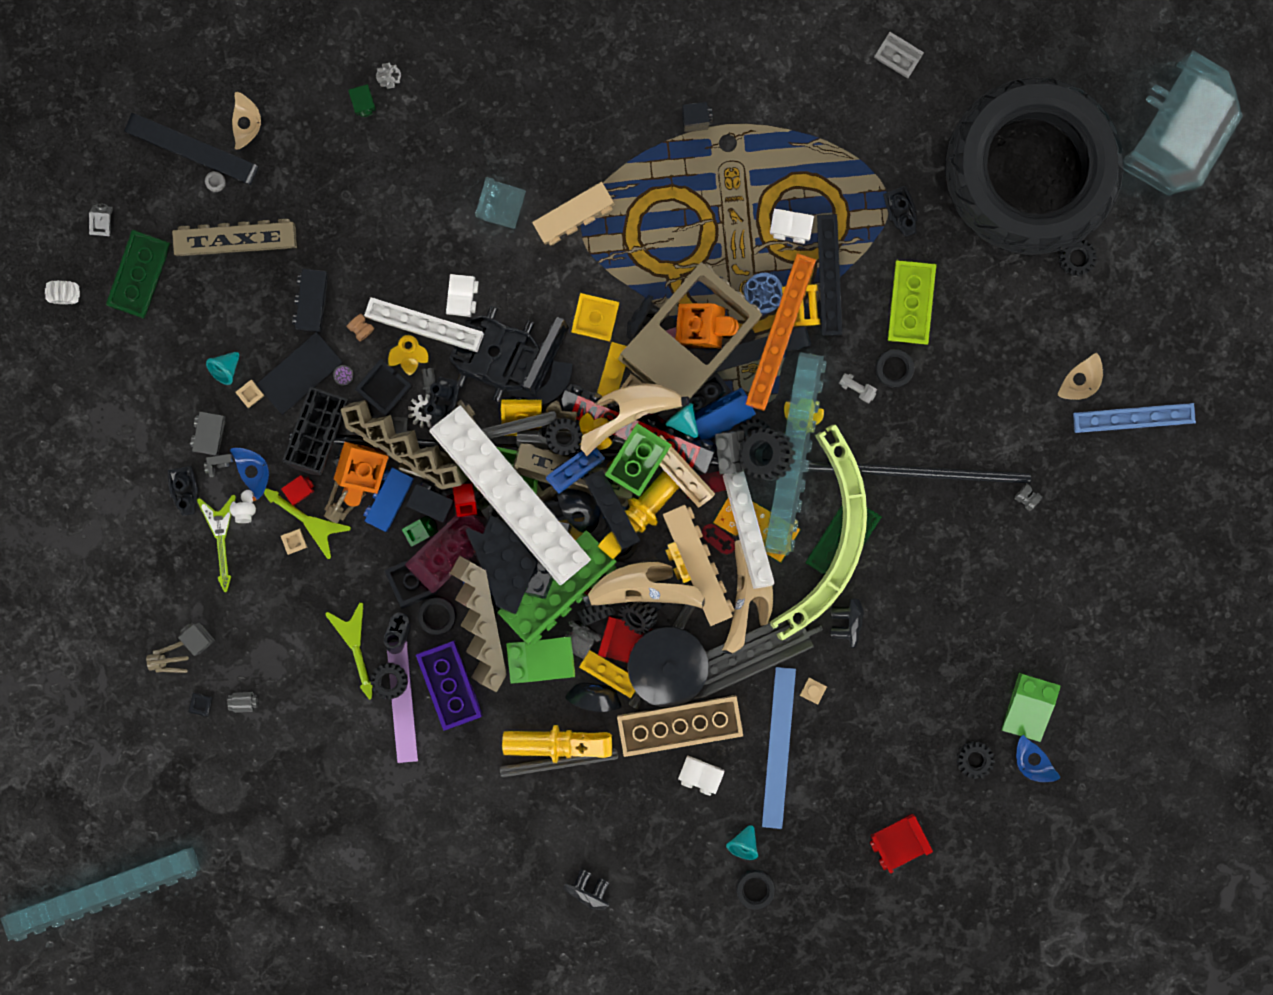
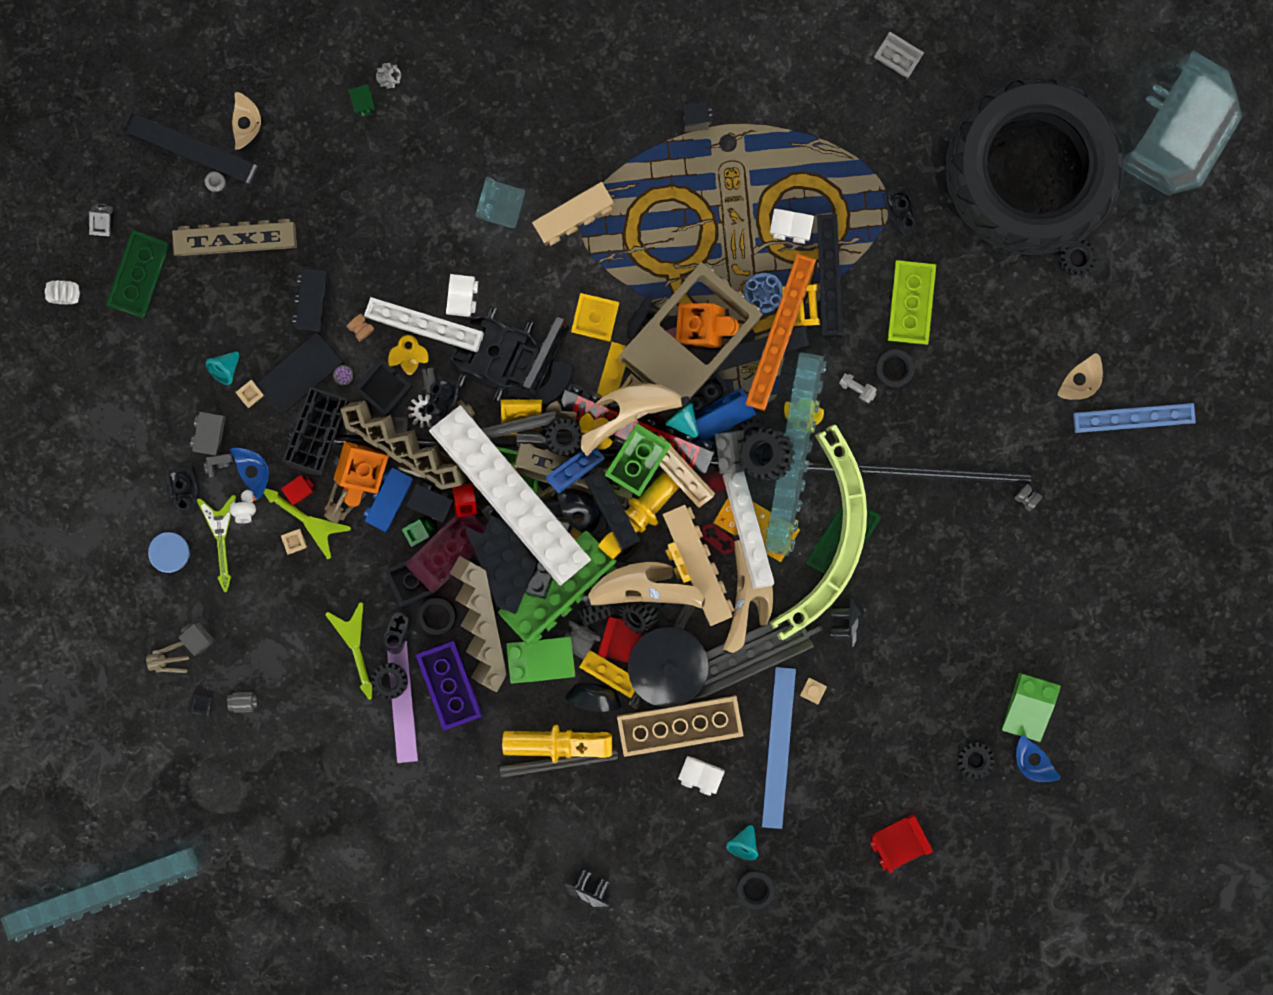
none -> medium blue tile [148,532,190,573]

